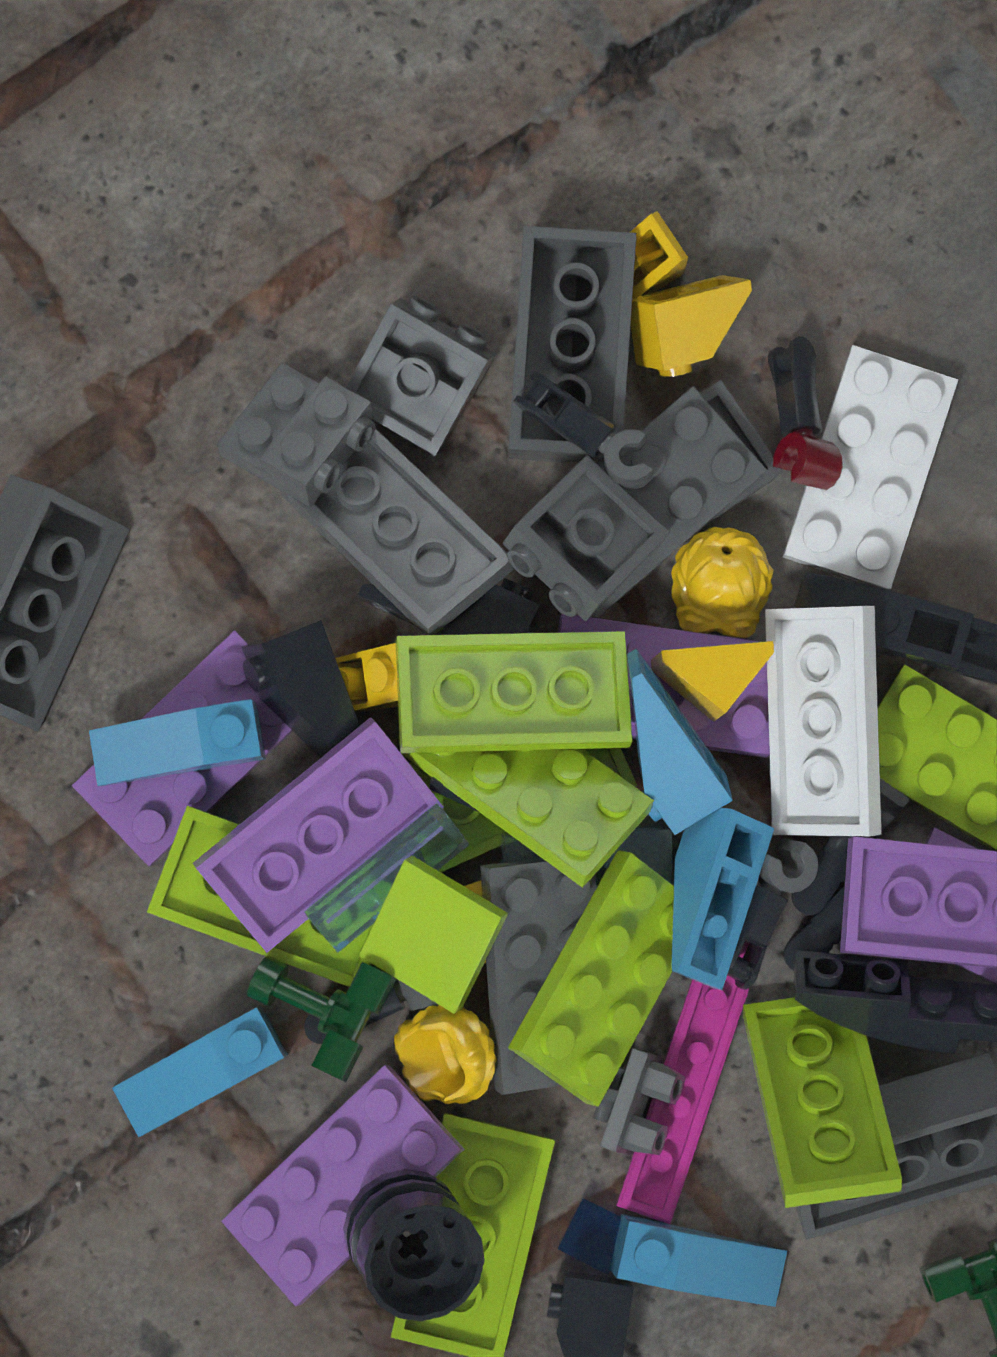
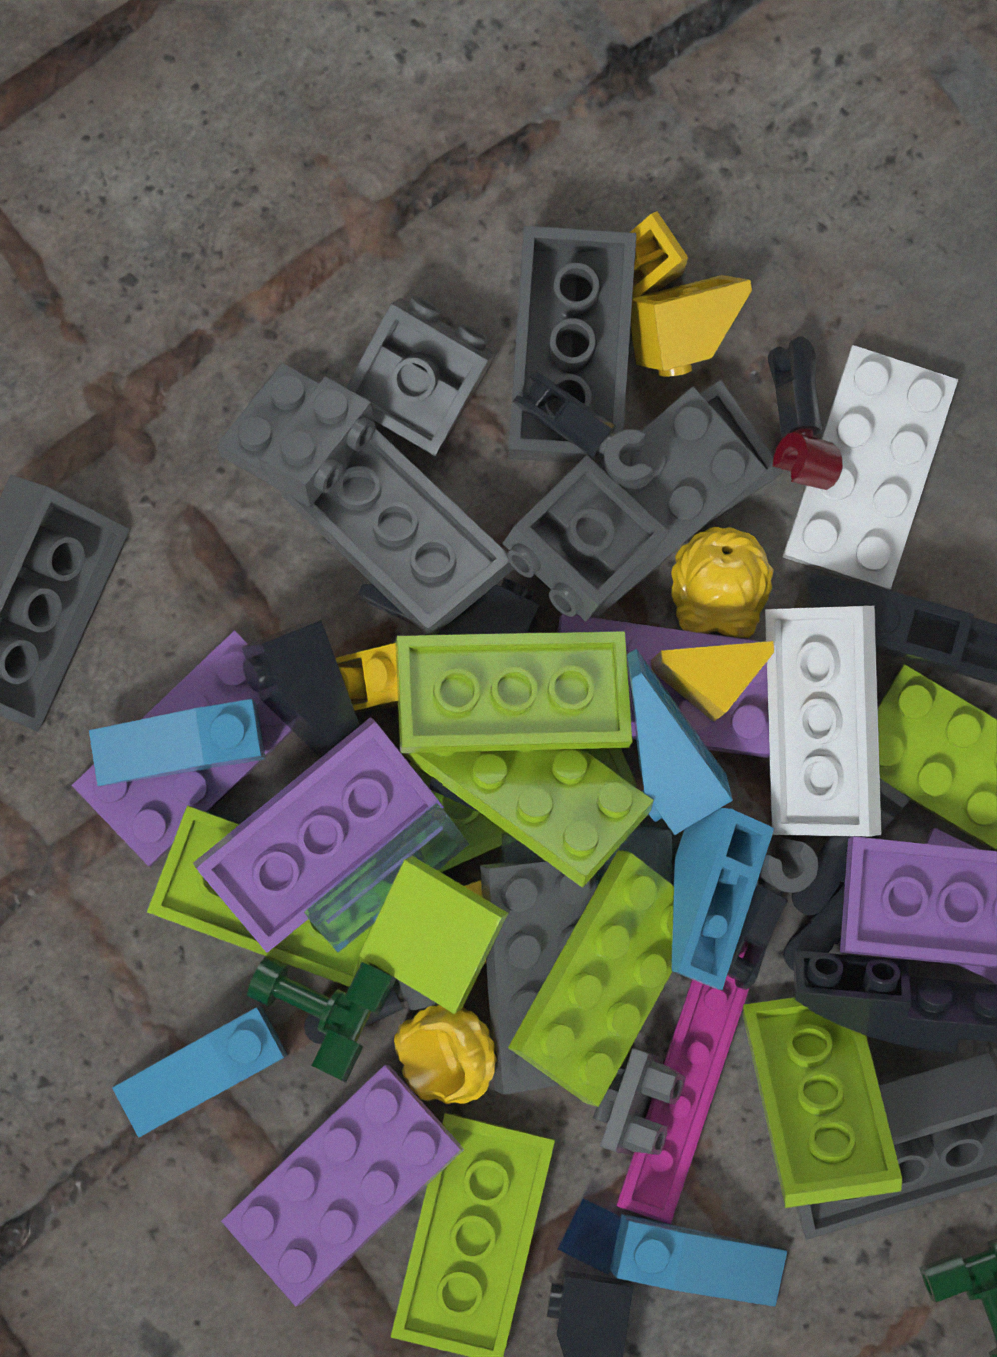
black wheel [343,1169,485,1321] -> none

